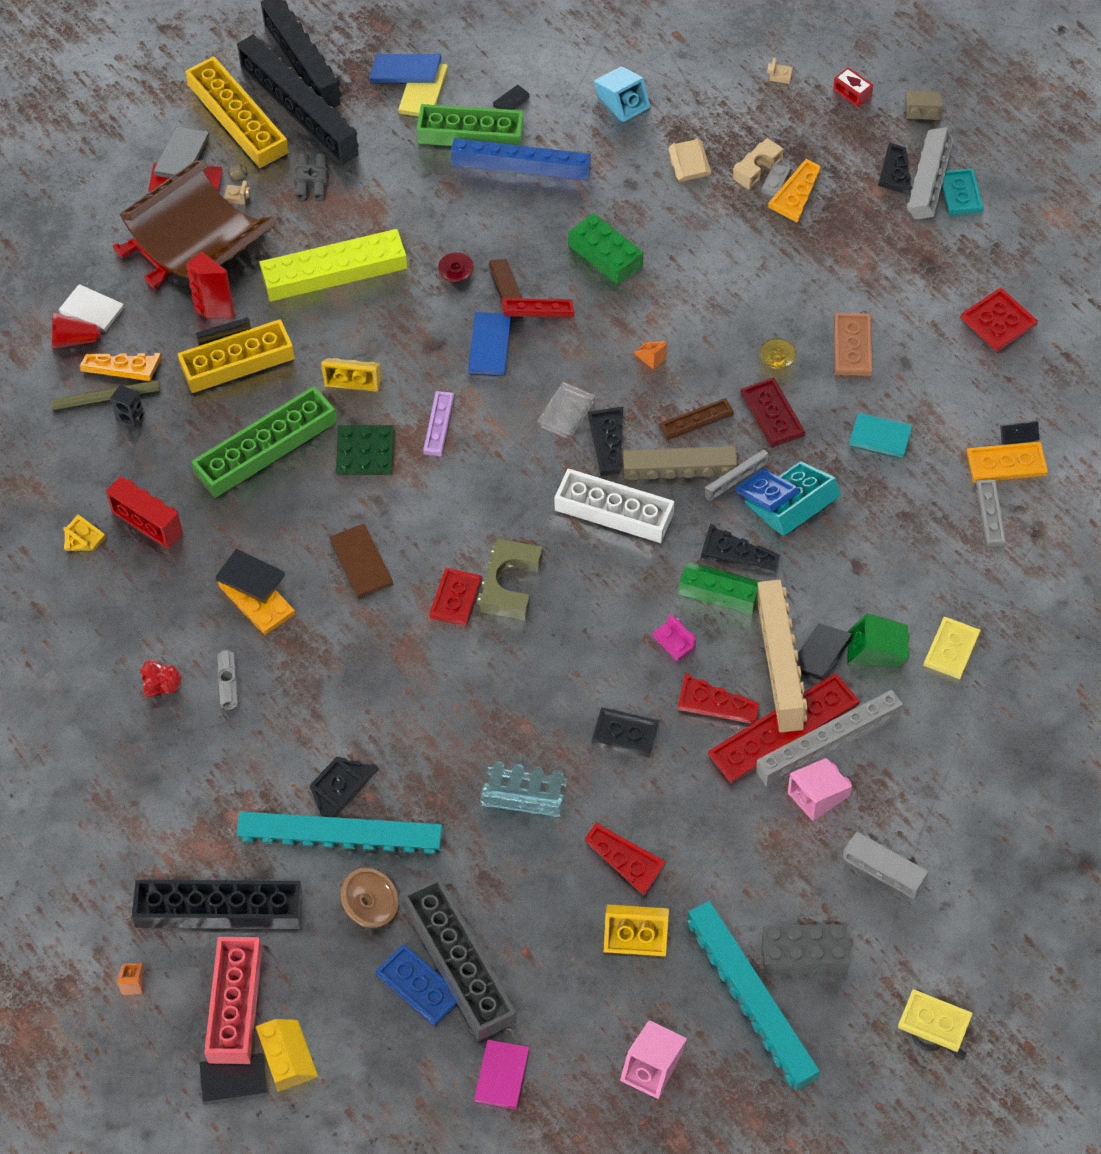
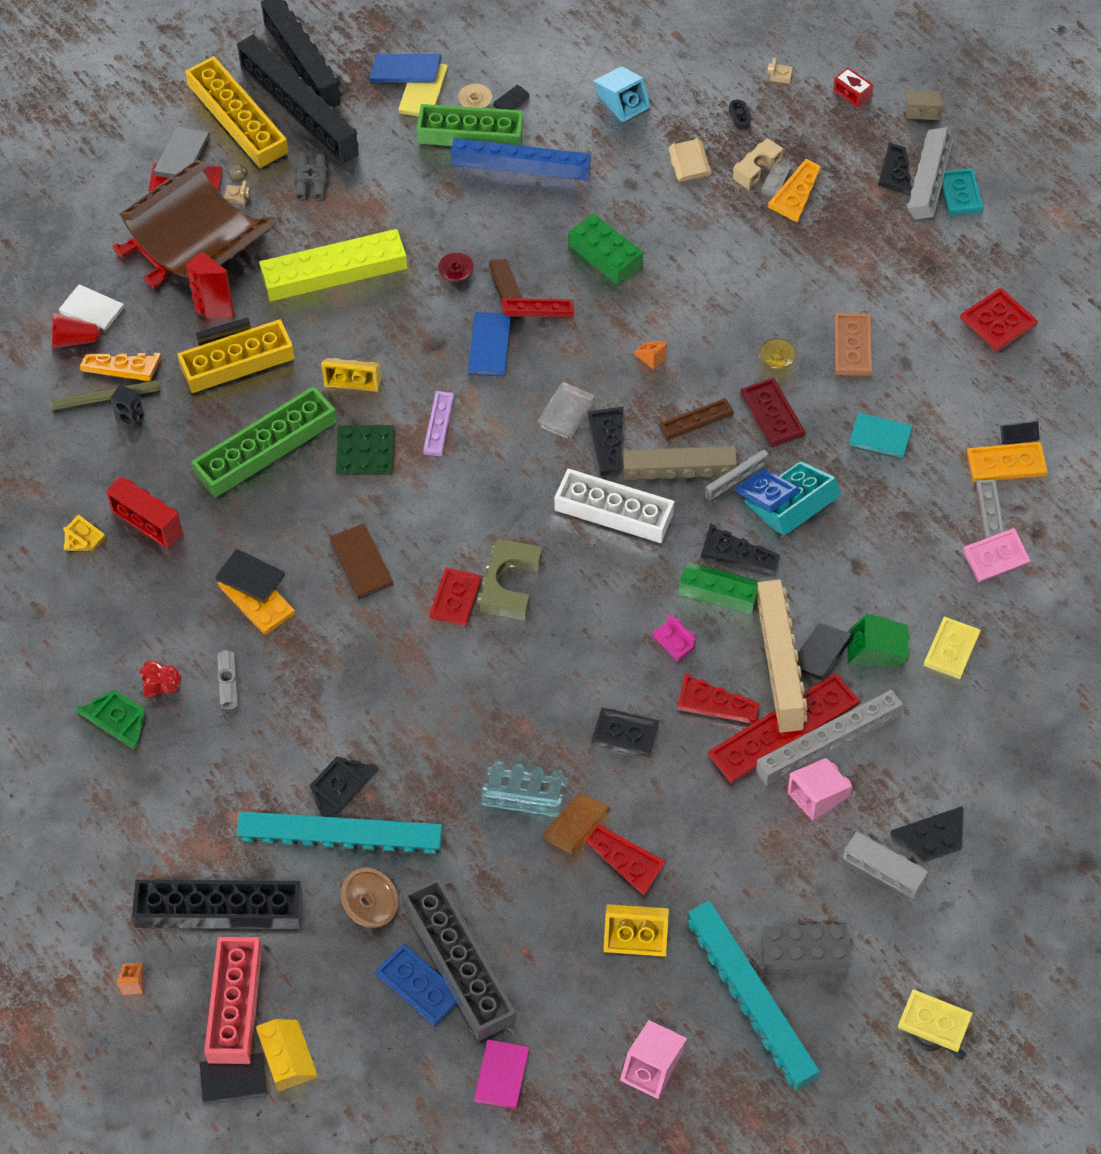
none -> green wing [75,689,146,750]
none -> tan dish [458,84,492,108]
none -> clear orange tile [542,792,611,854]
none -> black plate [729,99,751,129]
none -> black wing [890,806,964,862]
none -> bright pink tile [962,528,1031,583]

